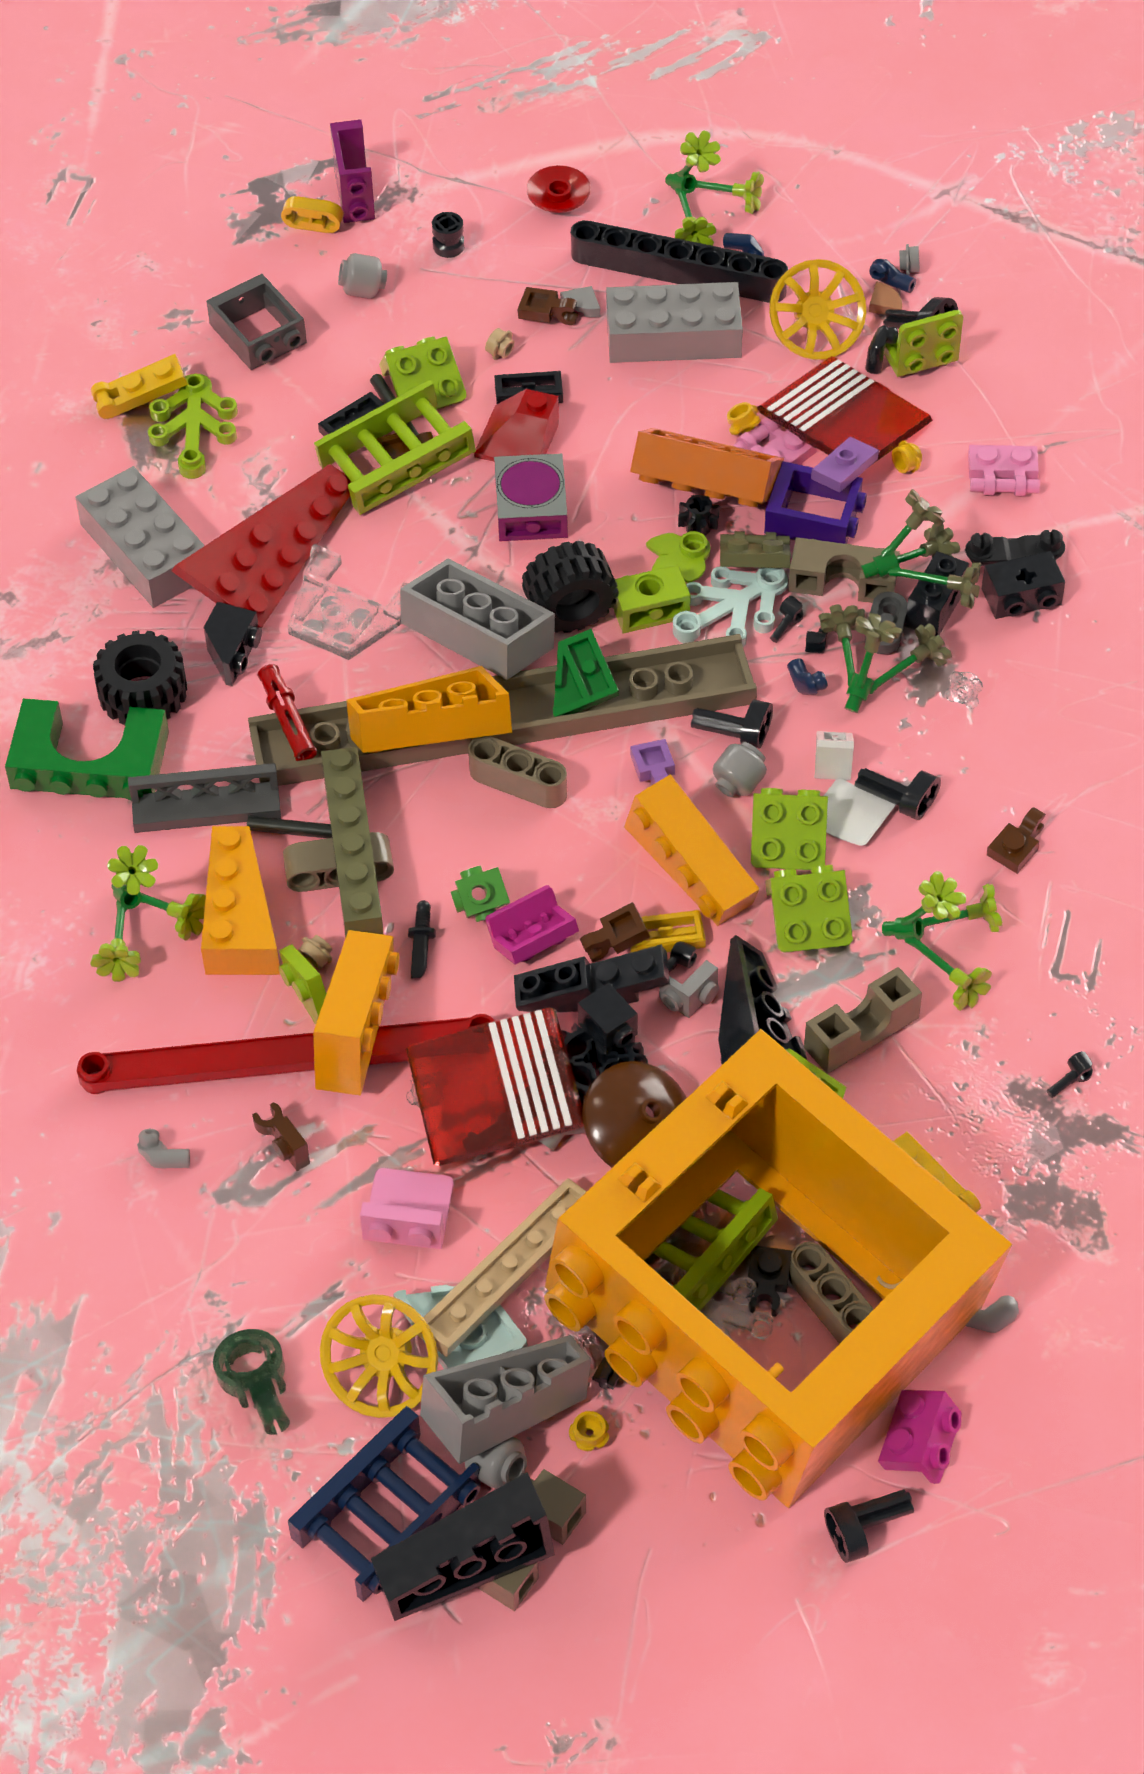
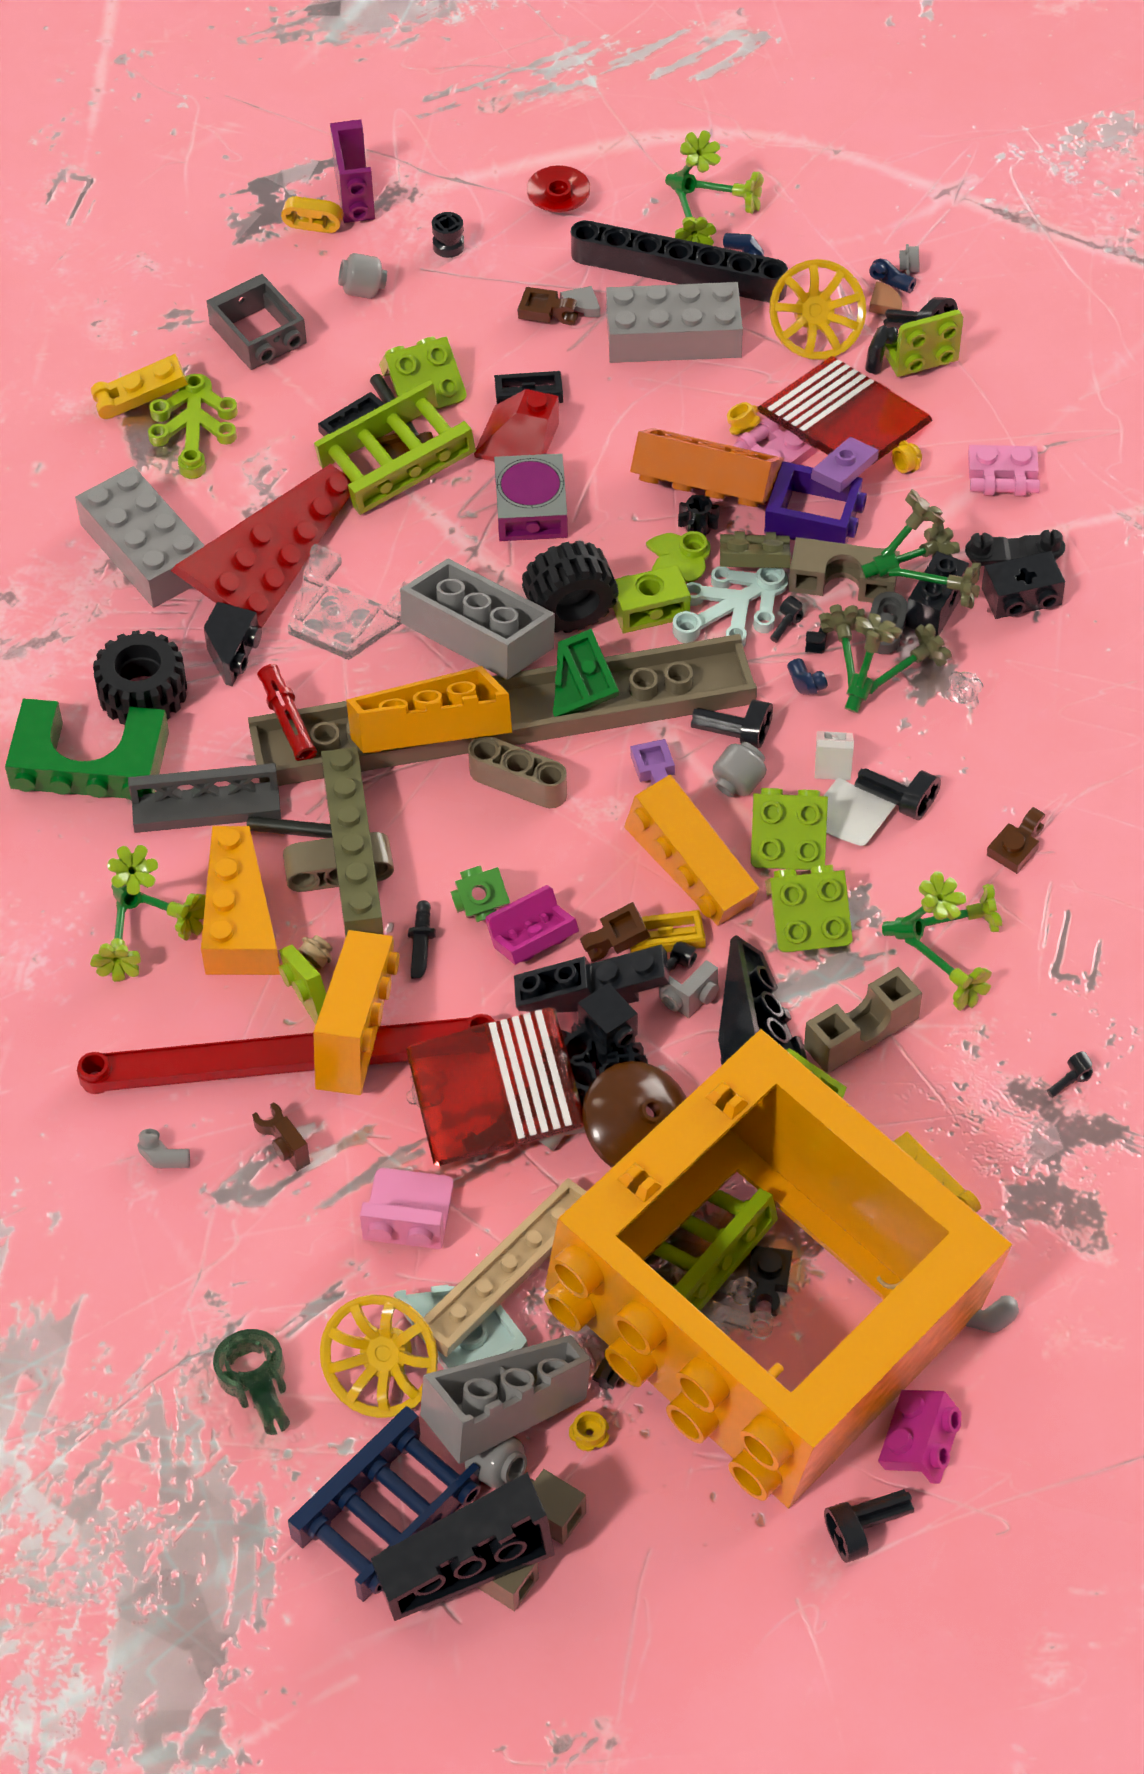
tan plate [485,328,515,360] -> none
dark tan beam [790,1242,873,1344] -> none

